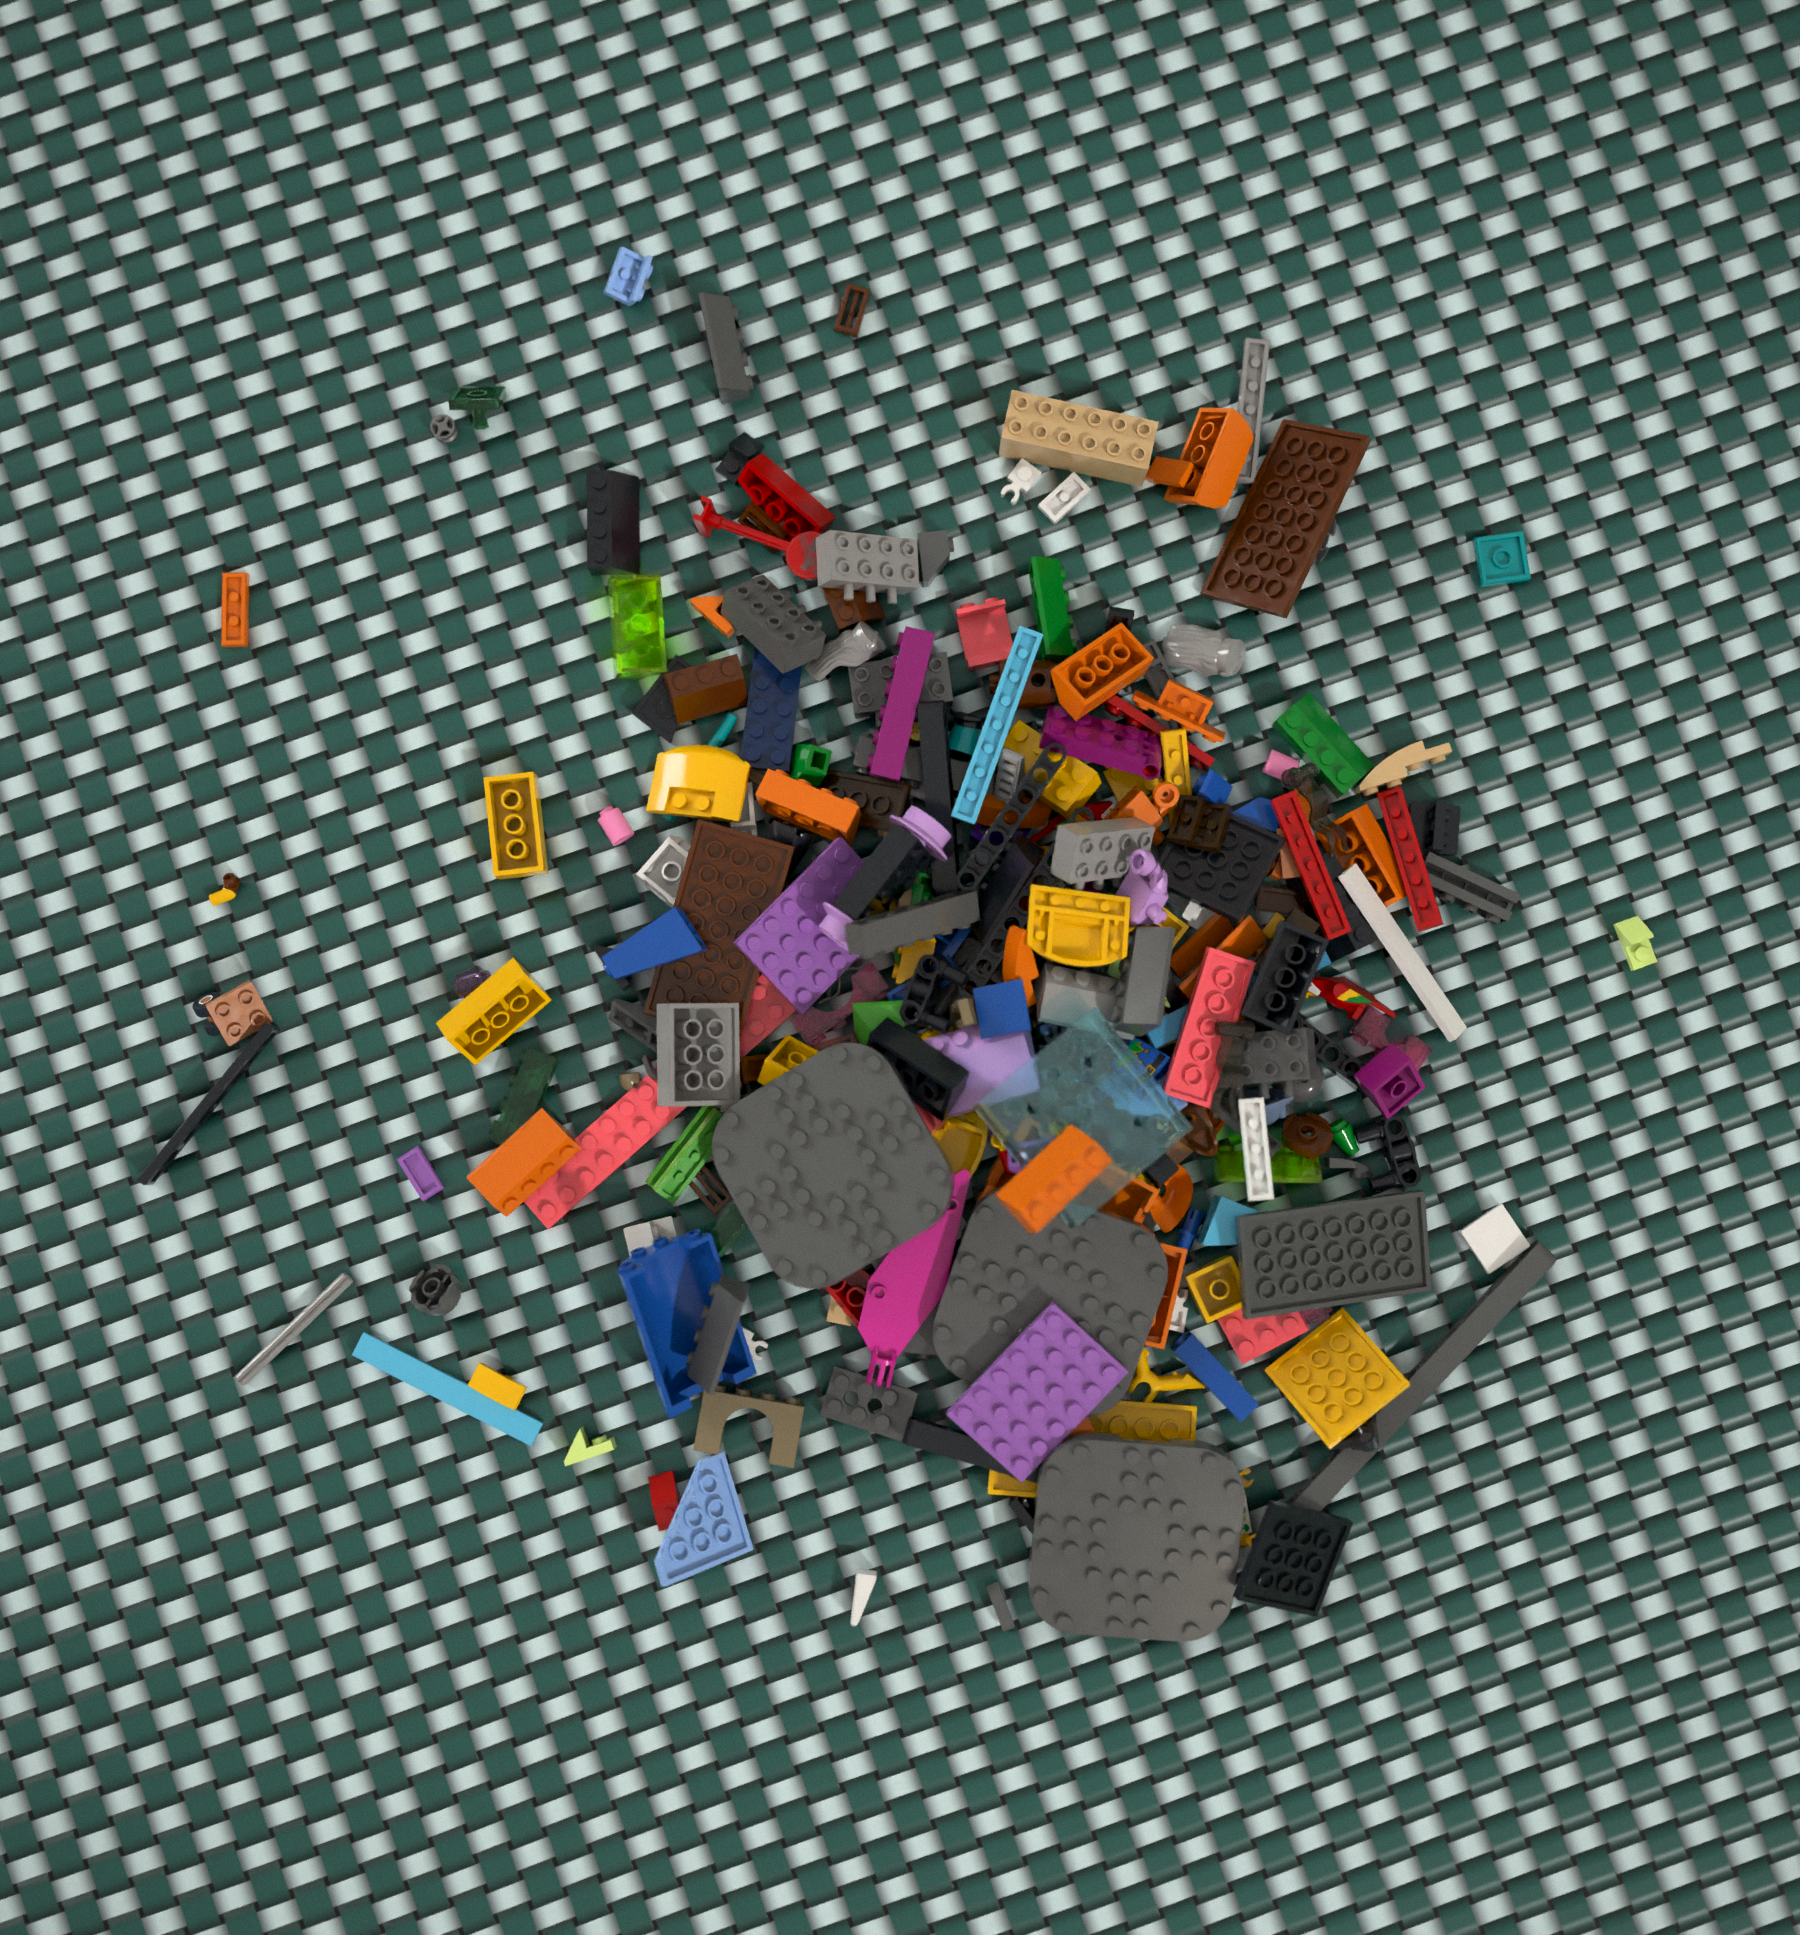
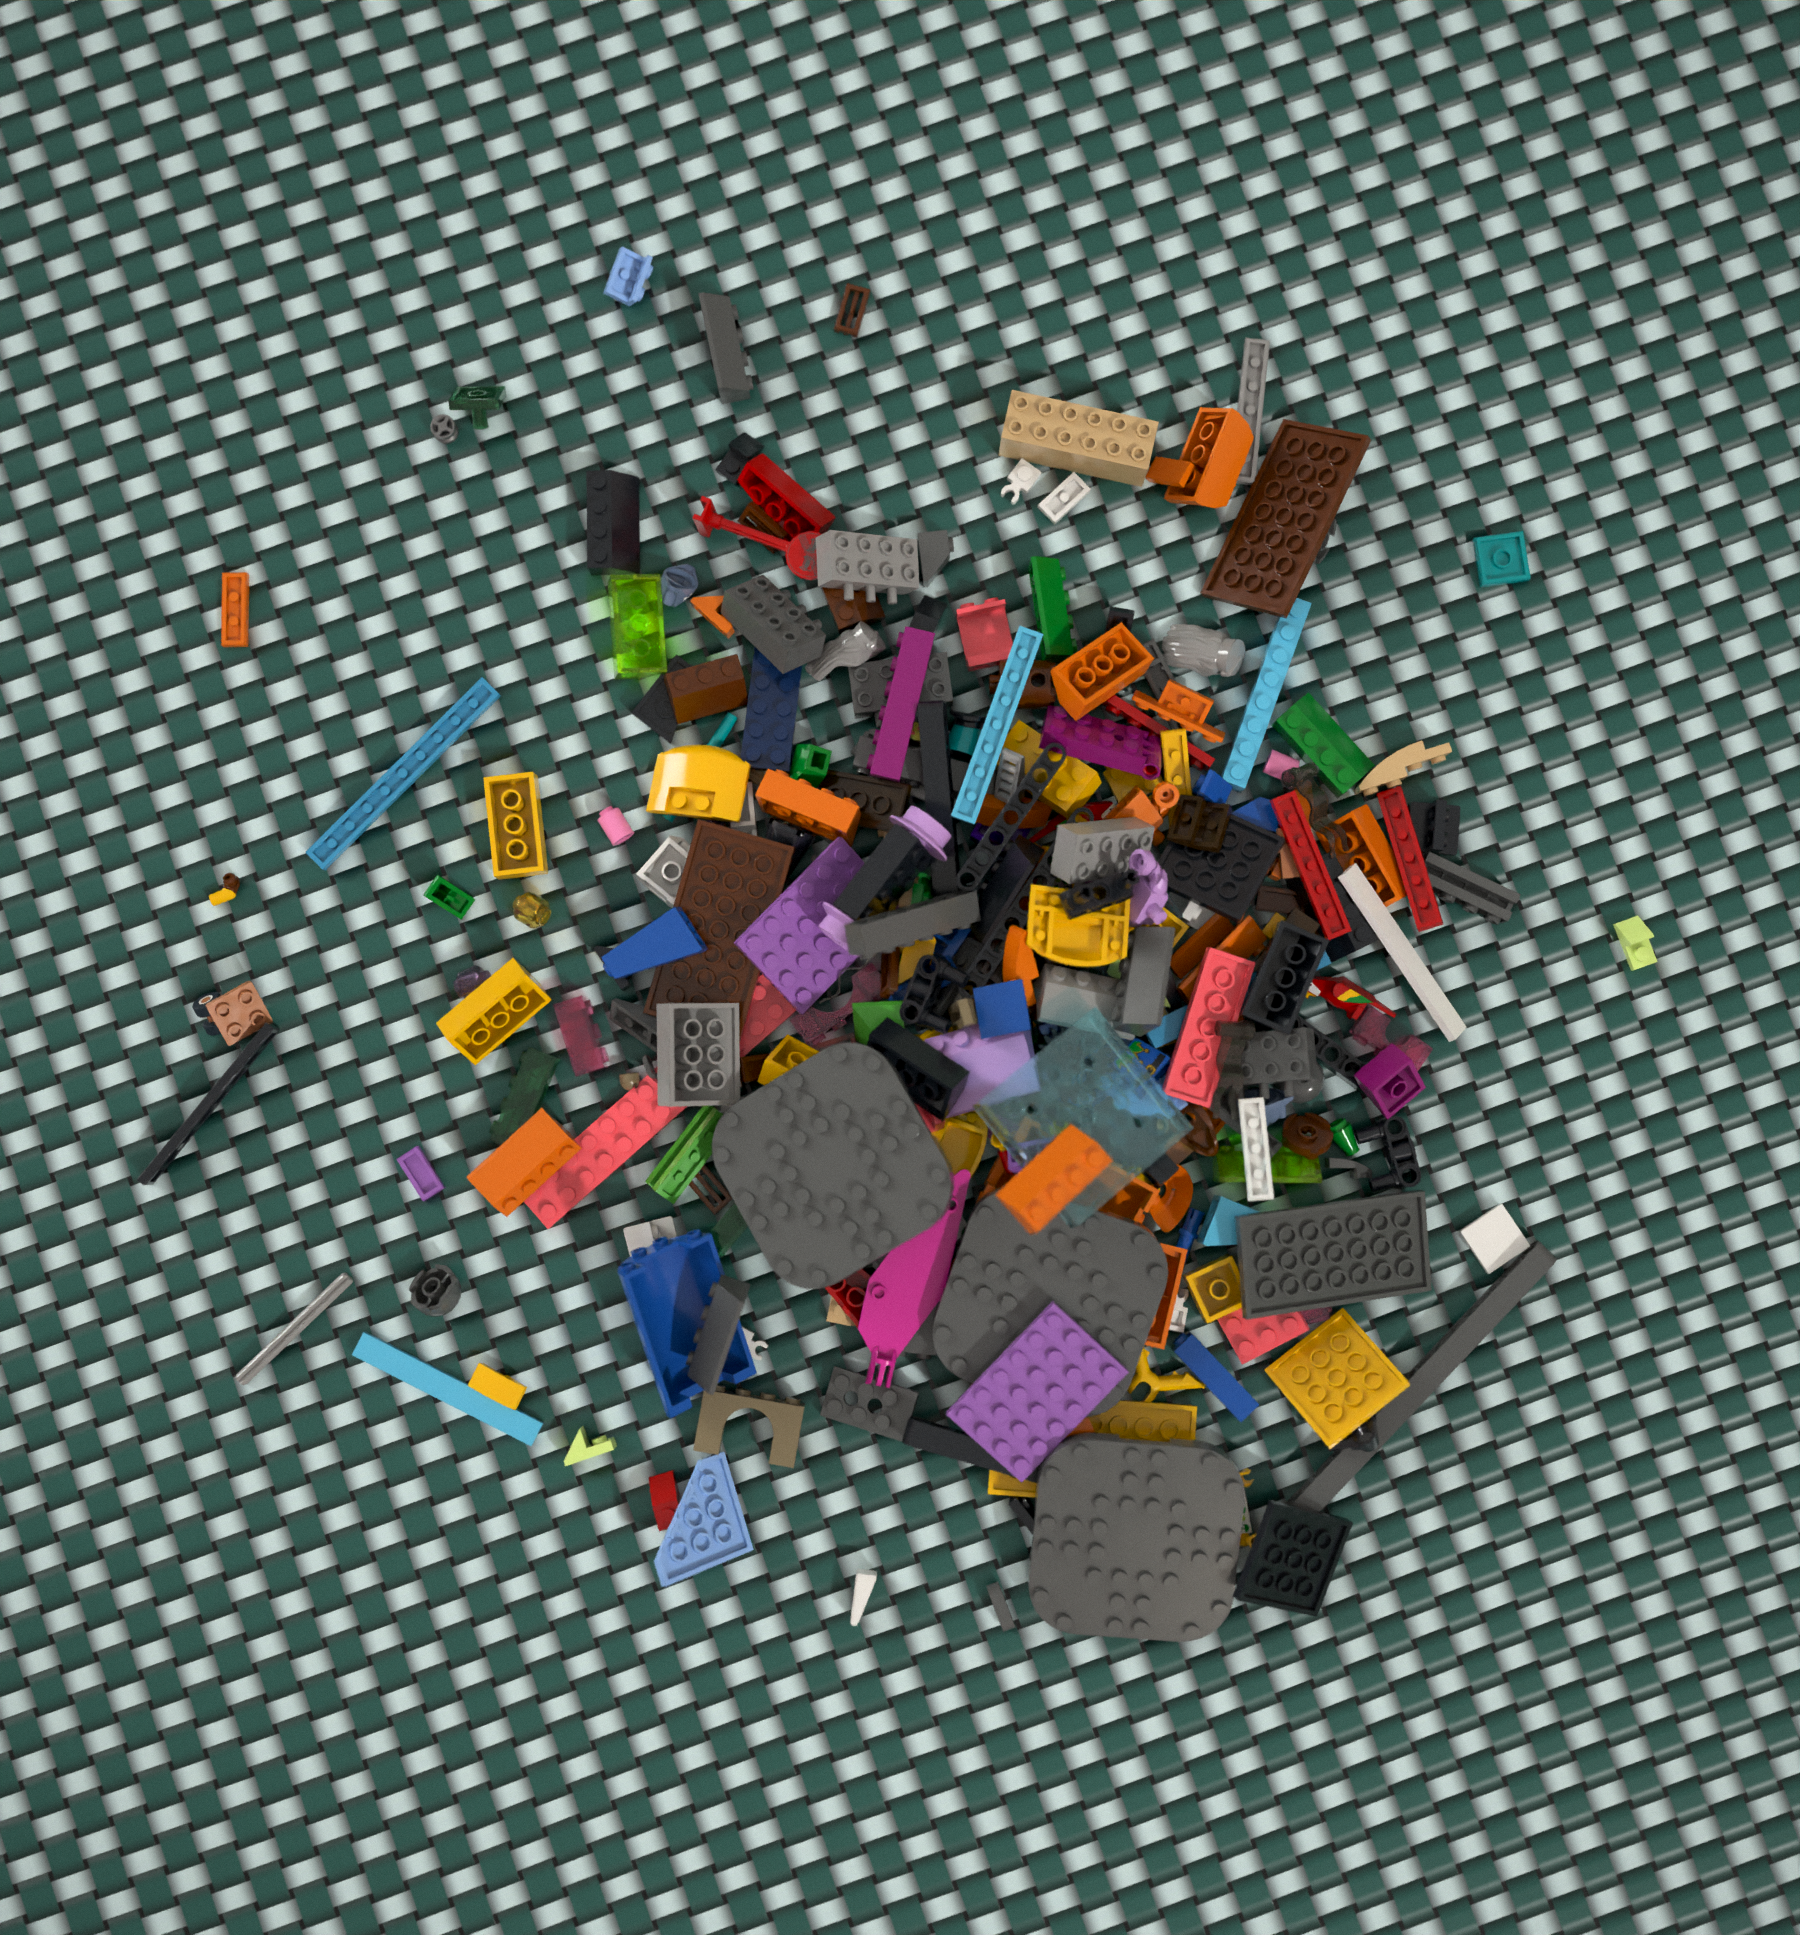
none -> dark azure plate [305,677,501,870]
none -> green slope [423,875,476,920]
none -> clear yellow head [513,892,551,928]
none -> clear pink brick [553,995,609,1077]
none -> sand blue hat [661,564,698,608]
none -> reddish brown tile [879,946,900,999]
none -> black slope [910,595,947,634]
none -> black piece [1058,869,1139,920]
none -> medium azure brick [1221,598,1312,793]

